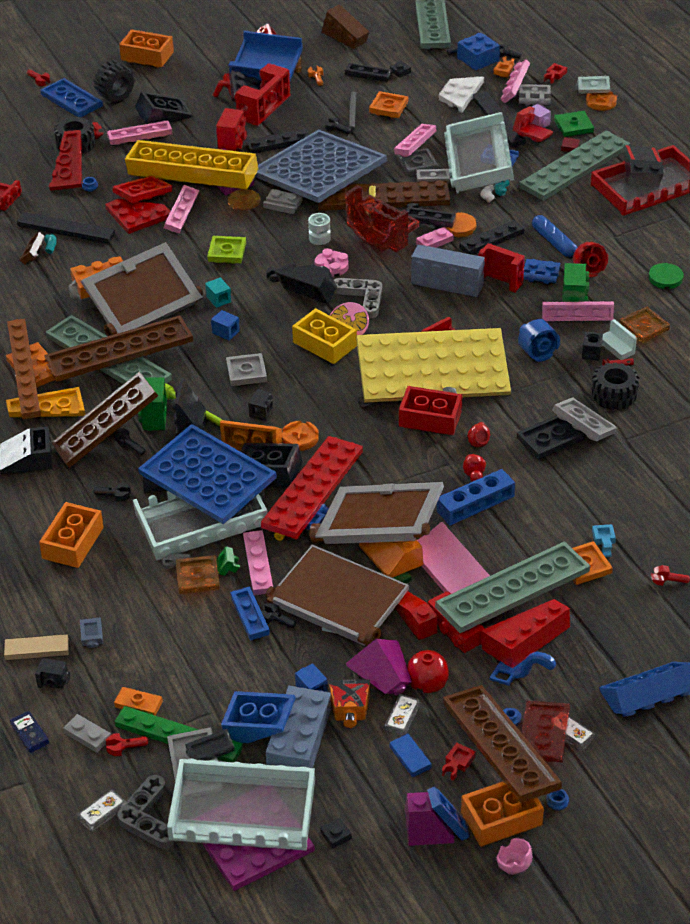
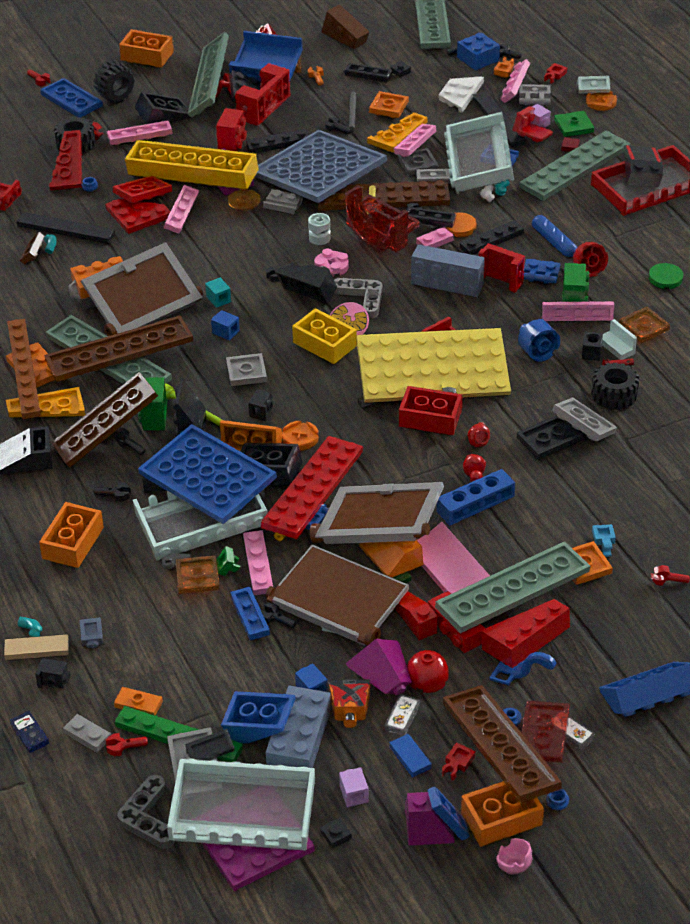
tile [77,789,126,832] -> none
lime plate [207,236,246,264] -> none
none -> teal arm [18,616,43,637]
none -> sand green plate [188,32,229,118]
none -> lavender brick [339,768,369,807]
none -> light orange wing [367,113,428,153]

